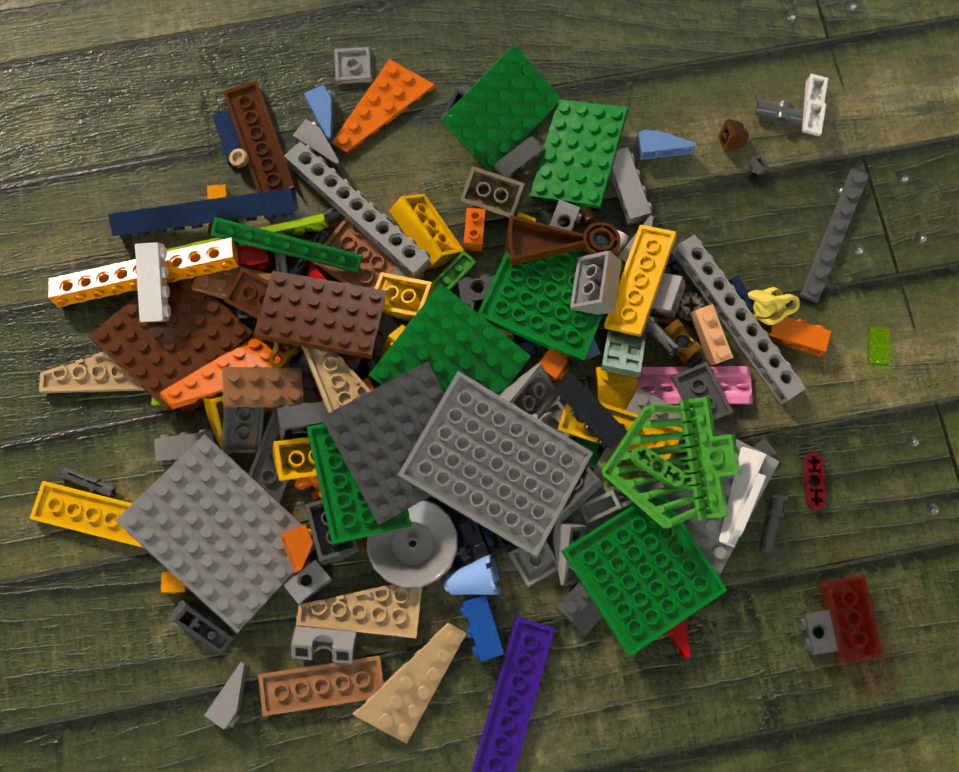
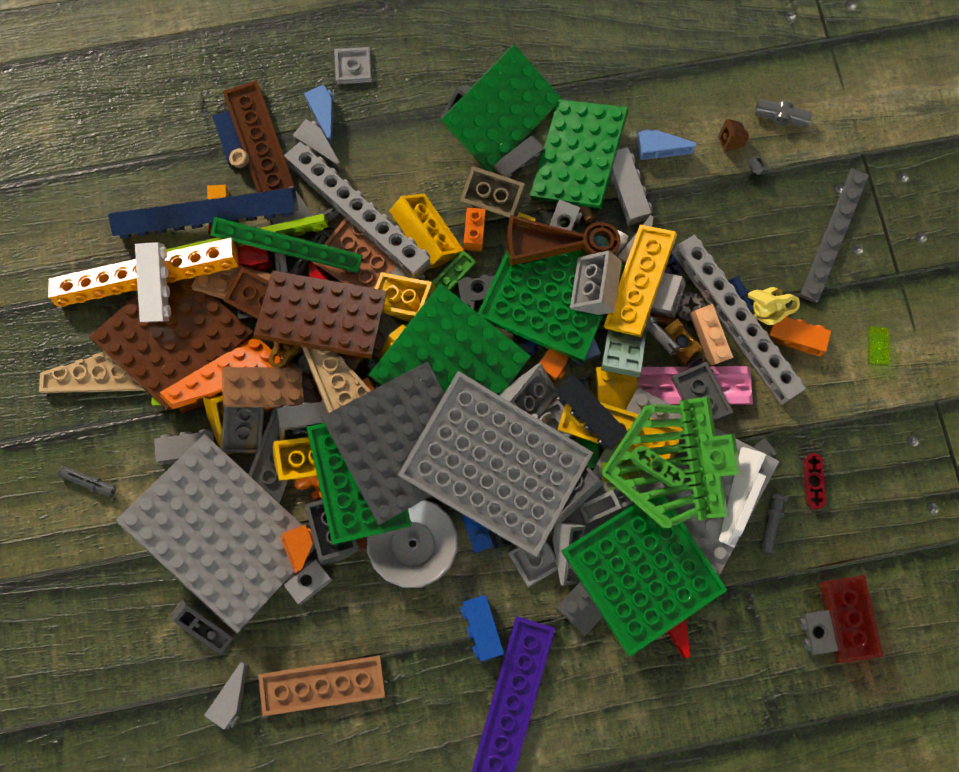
yellow plate [29,481,144,548] -> none
light orange brick [161,572,190,593] -> none
light grey arch [291,626,356,664] -> none
tan wing [296,584,423,639] -> none
orange wing [331,59,435,154] -> none
tan wing [353,623,466,744] -> none
light blue cone [444,555,501,595] -> none
black hinge [453,519,492,569] -> none
white slope [802,74,828,137] -> none

